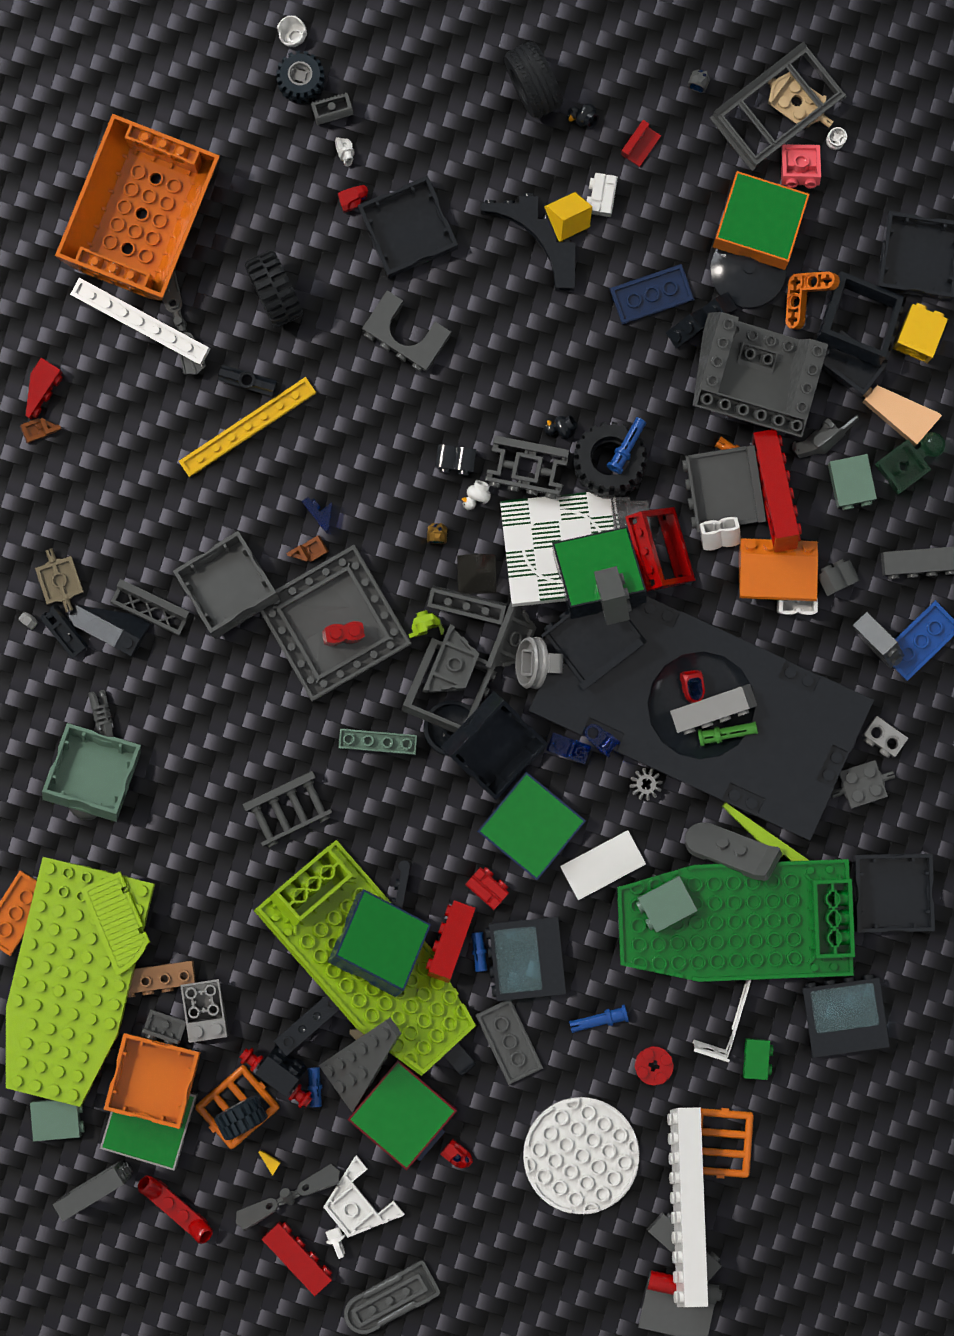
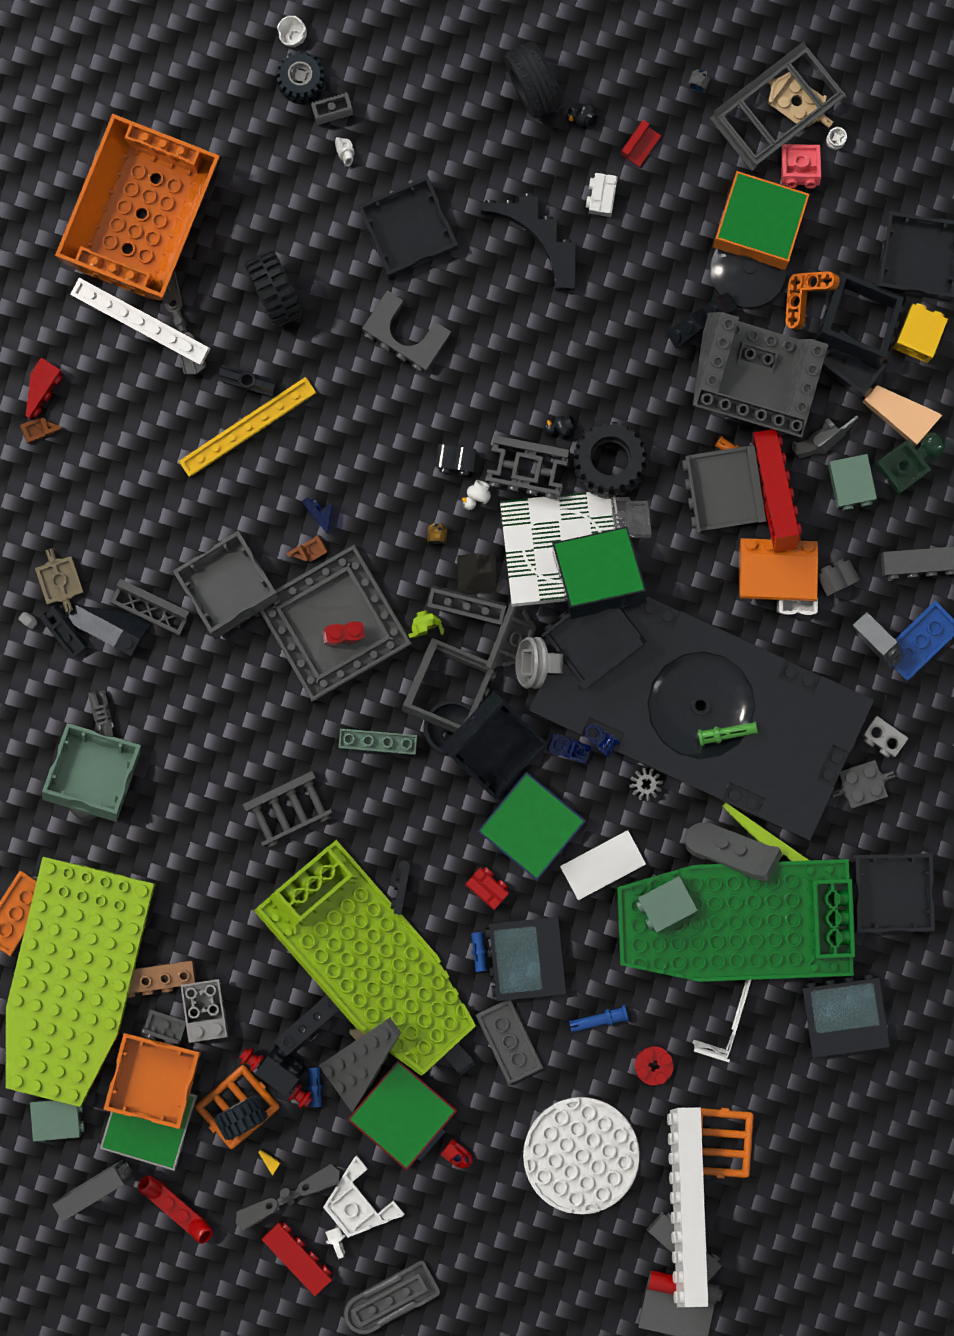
lime piece [81,871,150,976] -> none
green tile [328,889,431,997] -> none
red rock [337,185,368,213] -> none
dark grey wing [423,624,479,693] -> none
red brick [425,900,475,983] -> none
yellow slope [544,192,593,242] -> none
dark grey brick [594,566,632,625] -> none
blue pin [607,417,646,474] -> none
dark blue tile [610,264,694,325] -> none
red window [625,507,695,591] -> none
light grey wedge [670,684,757,735] -> none
rock [680,670,705,703] -> none
white brick [700,517,741,550] -> none
green brick [743,1038,773,1080] -> none

